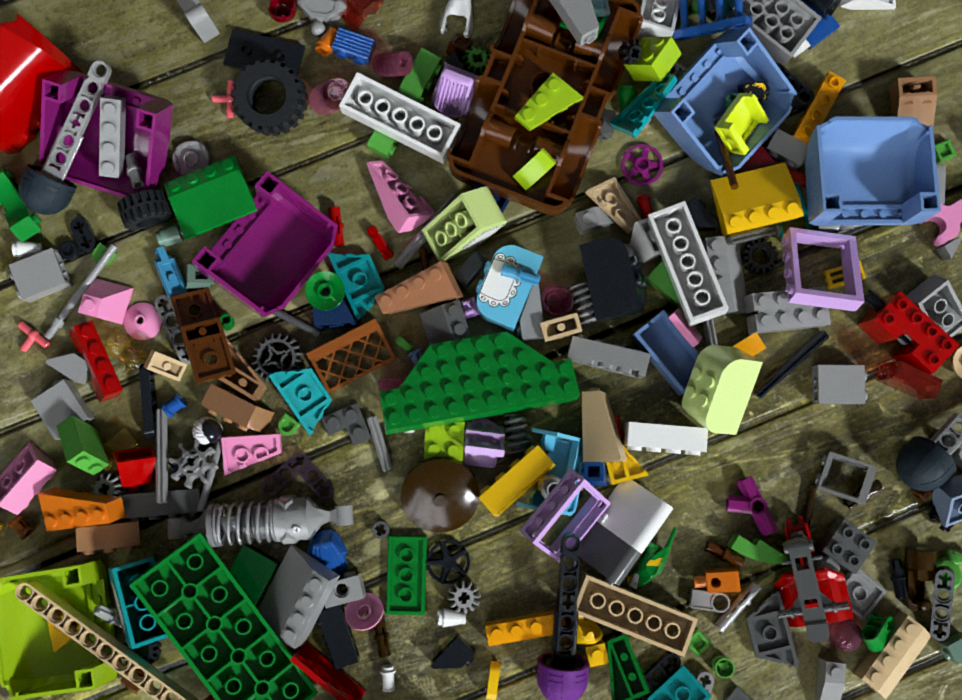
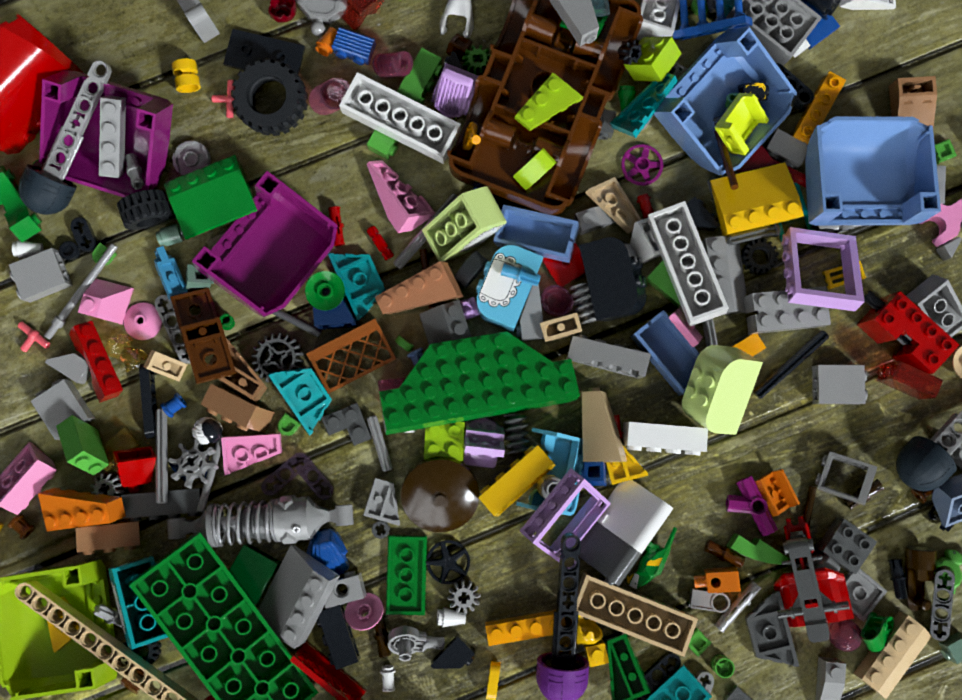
none -> yellow wheel [172,58,201,93]
none -> light grey wing [363,477,400,526]
none -> light grey pin [388,625,445,661]
none -> light orange piece [462,121,481,151]
none -> medium blue piece [493,205,580,263]
none -> red plate [542,242,585,289]
none -> orange bracket [755,469,800,517]

